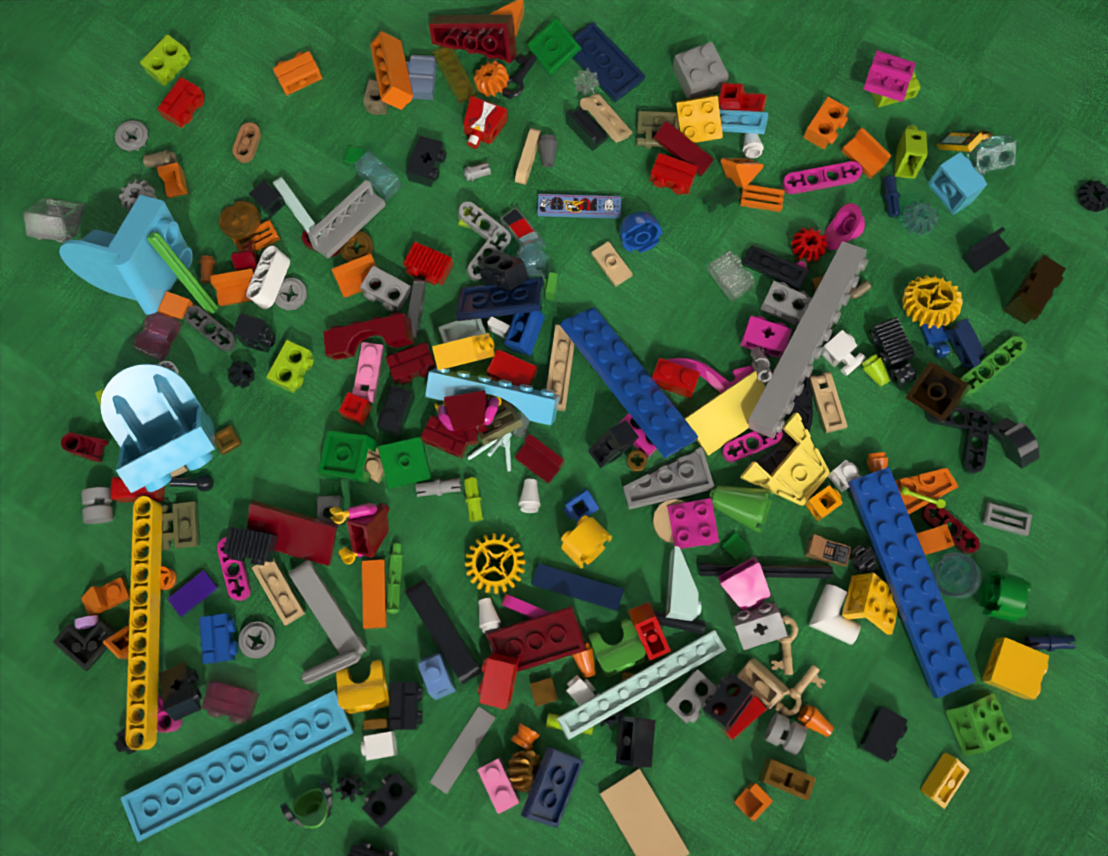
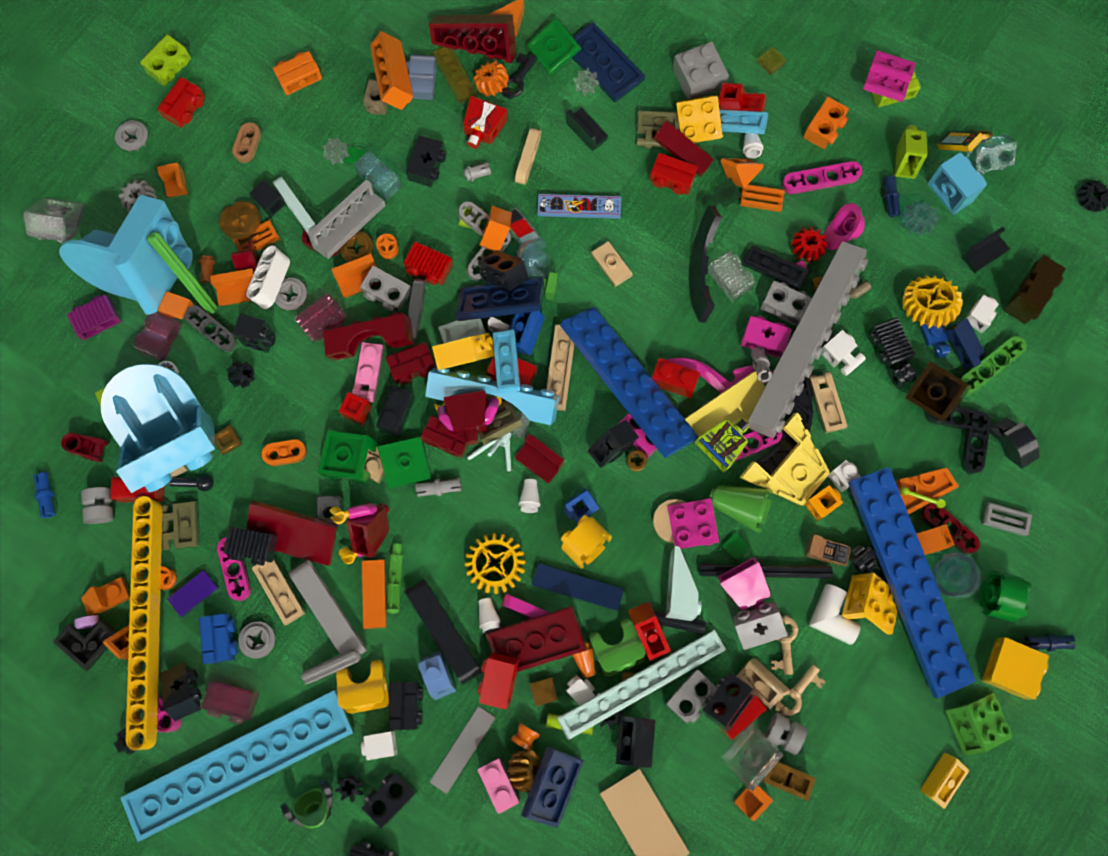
dark tan cone [143,150,177,168] -> none
lime brick [266,340,314,393] -> none
pearl gold tile [363,718,389,730] -> none
lime axle [464,477,484,522] -> none
dark grey cone [538,135,558,167] -> none
tan plate [580,94,632,143] -> none
blue cylinder [619,211,663,253] -> none
light grey wing [623,447,714,510] -> none
orange cone [798,705,834,737] -> none
orange panel [841,128,891,179] -> none
black brick [857,706,908,763] -> none
lime cone [861,354,890,387] -> none
orange cone [866,452,888,474] -> none
none -> blue pin [33,472,56,518]
none -> magenta brick [67,295,122,341]
none -> orange plate [261,439,307,466]
none -> clear pink brick [294,293,347,342]
none -> clear gear [322,137,349,165]
none -> orange wheel [376,234,399,259]
none -> orange slope [479,206,512,251]
none -> medium azure tile [493,330,521,394]
none -> black tile [689,205,722,323]
none -> torso [694,418,749,473]
none -> clear tile [722,723,783,791]
none -> clear yellow tile [757,47,787,75]
none -> white brick [965,295,998,333]

